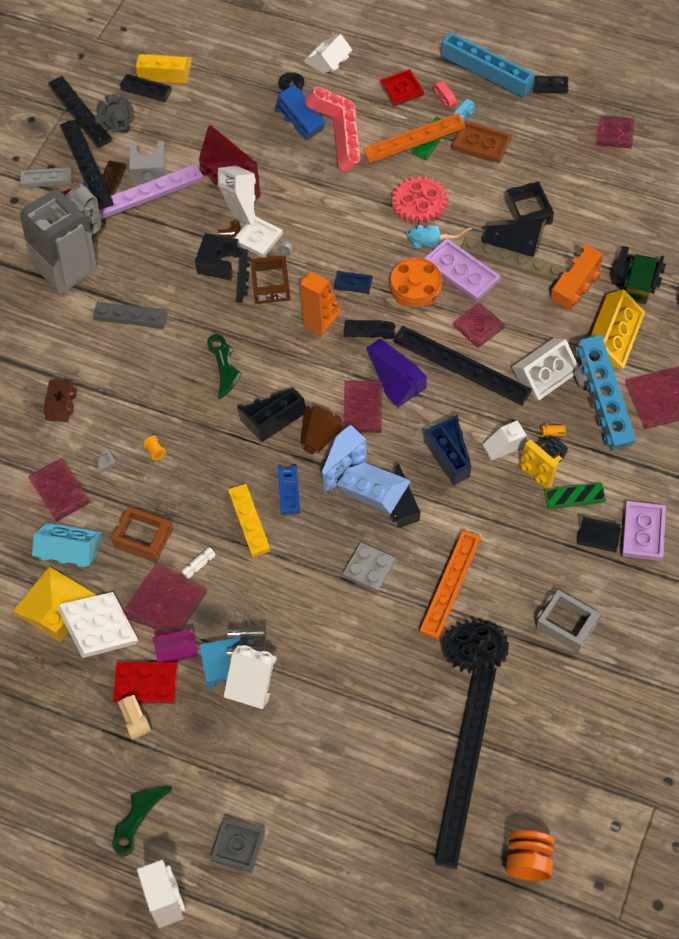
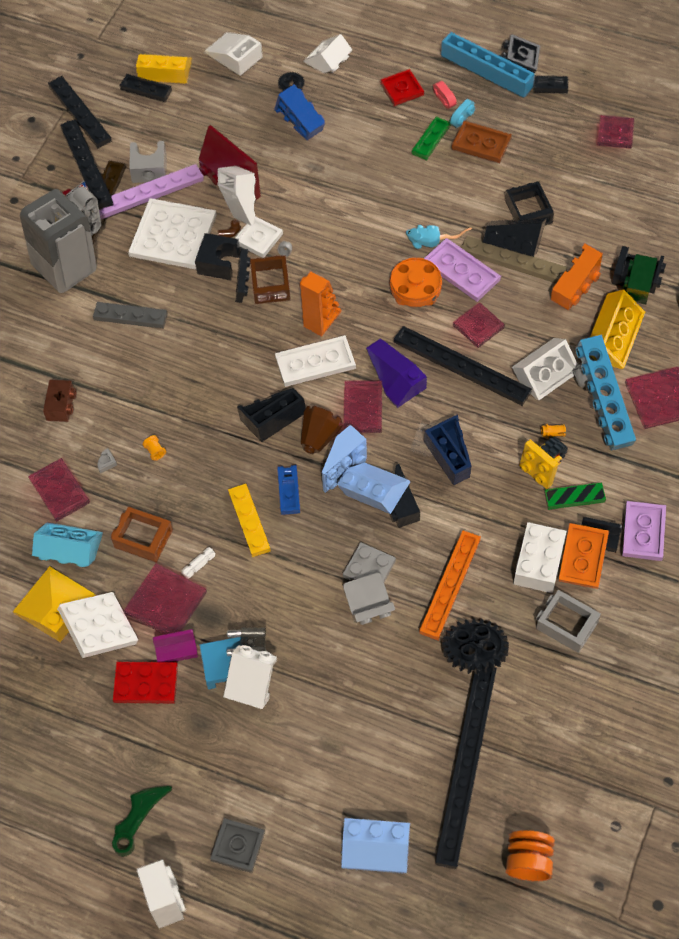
light grey tile [20,167,73,188] -> none
dark grey piece [94,94,133,133] -> none
tan piece [118,695,152,740] -> none
dark green piece [207,334,242,399] -> none
coral beam [305,87,360,173] -> none
dark blue plate [334,271,373,294] -> none
black hinge [344,320,396,340] -> none
orange plate [363,113,465,163] -> none
coral gear [392,175,448,225] -> none
white slope [482,421,527,461] -> none
none -> white plate [128,198,217,269]
none -> white slope [204,33,262,76]
none -> white plate [275,336,356,387]
none -> light blue slope [342,818,410,873]
none -> light grey bracket [343,573,395,625]
none -> black plate [501,34,540,73]
none -> white brick [514,522,566,593]
none -> orange plate [559,523,609,589]

